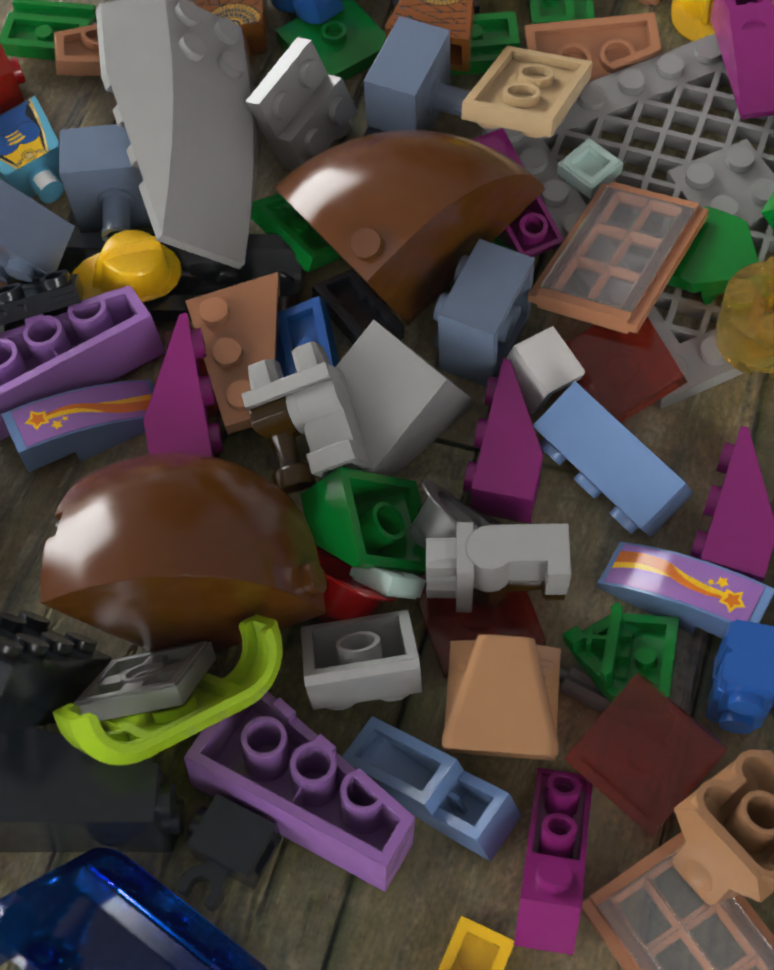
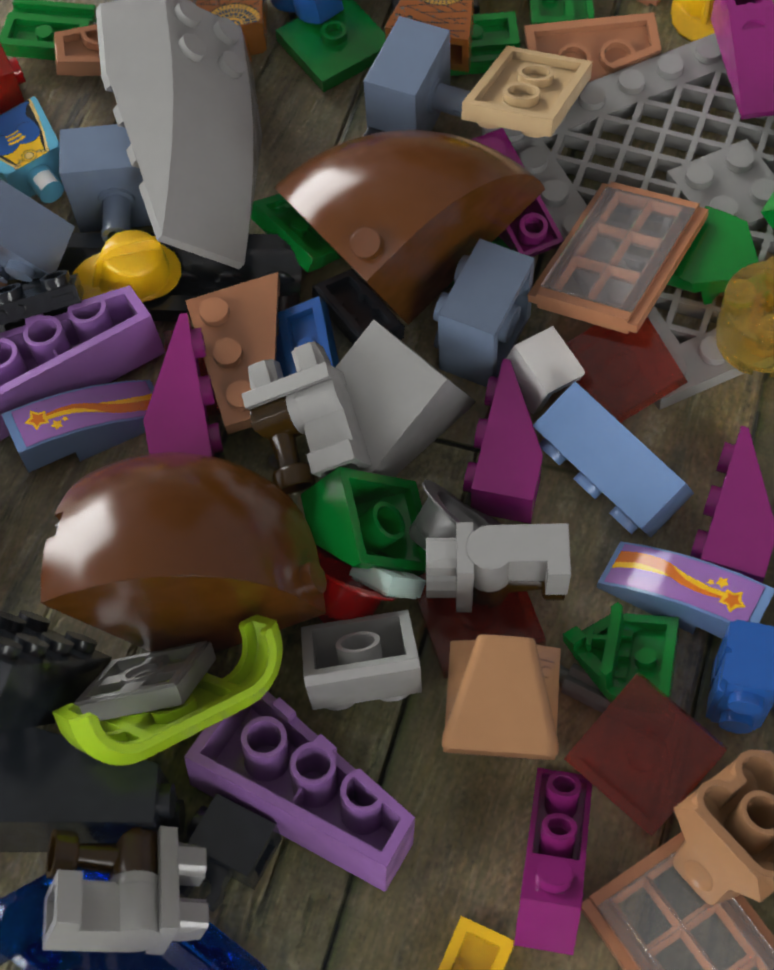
light grey plate [245,37,357,170] -> none
medium blue slope [342,716,522,862] -> none
light aqua tile [557,138,623,199] -> none
none -> light grey hips [42,826,209,955]

